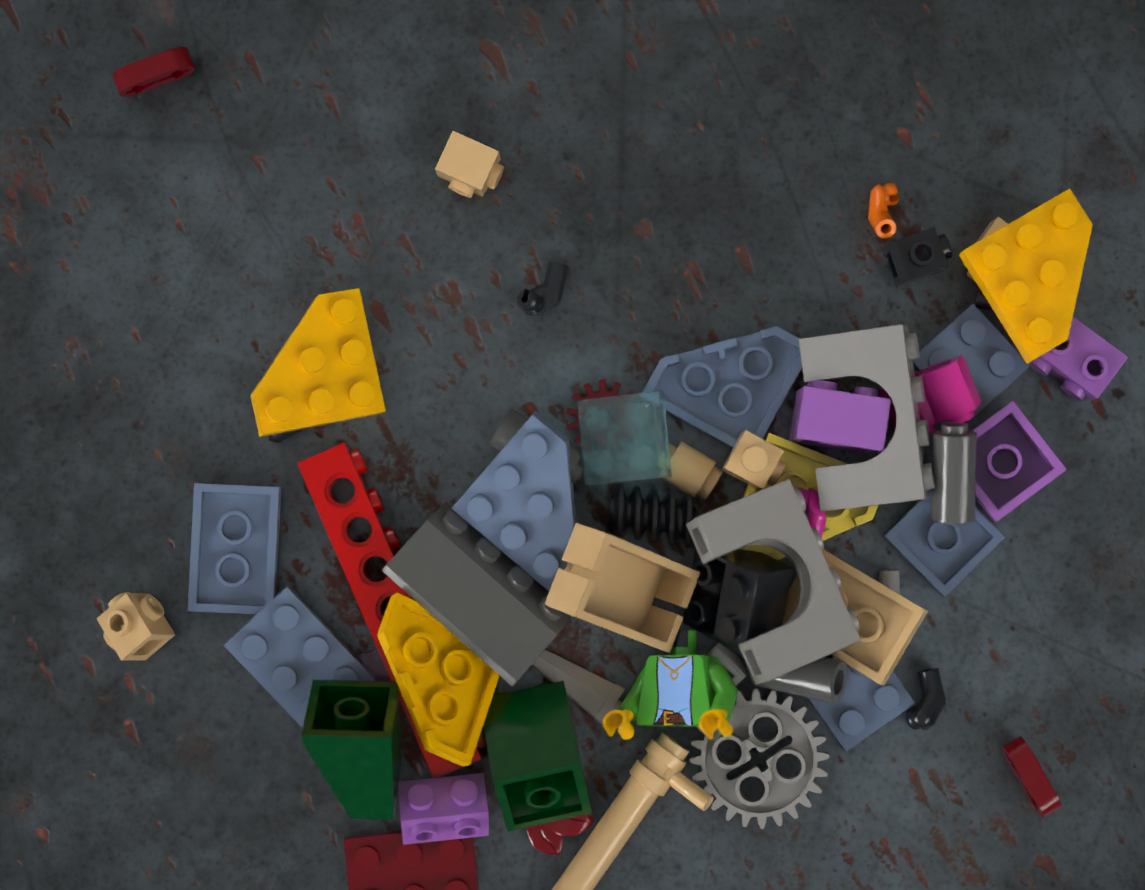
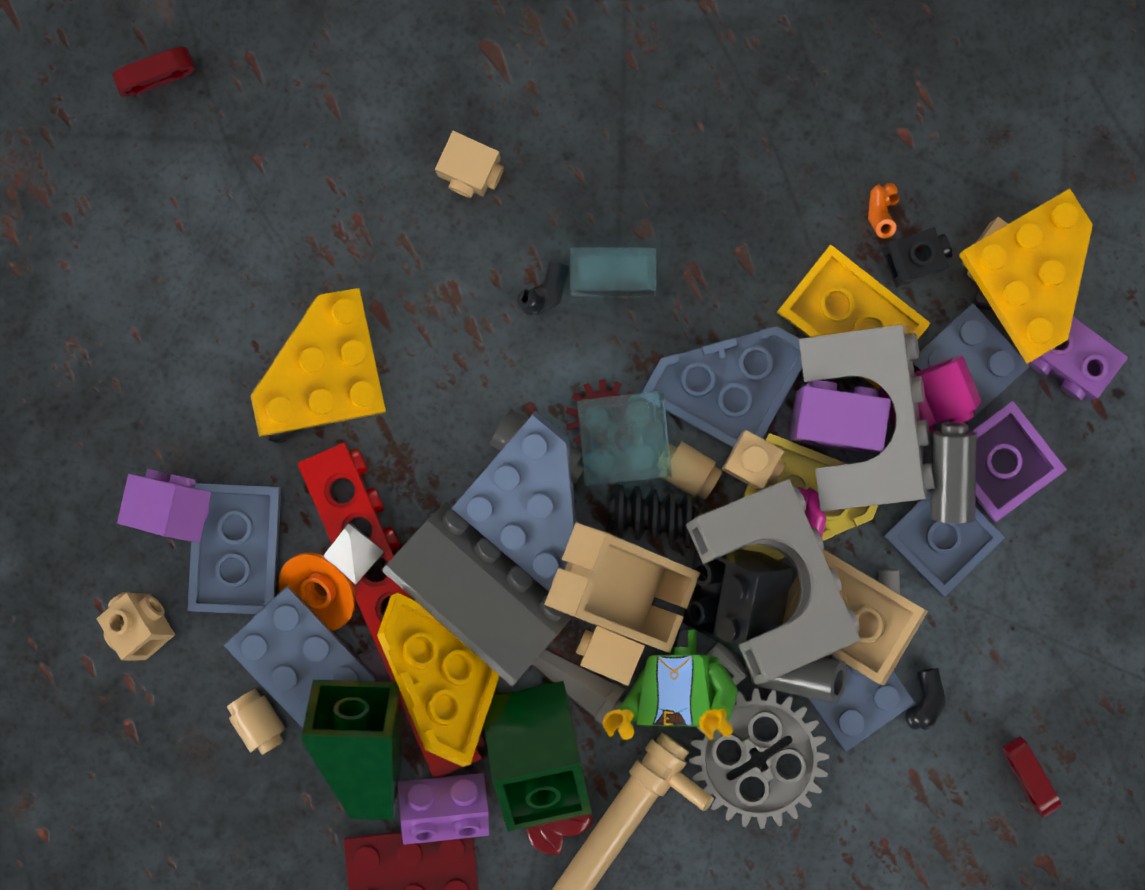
none -> medium lavender brick [117,469,211,543]
none -> tan brick [227,688,287,755]
none -> orange dish [278,553,356,631]
none -> slope [323,523,384,584]
none -> clear light blue brick [570,247,656,296]
none -> tan brick [576,625,645,686]
none -> yellow plate [777,244,931,389]

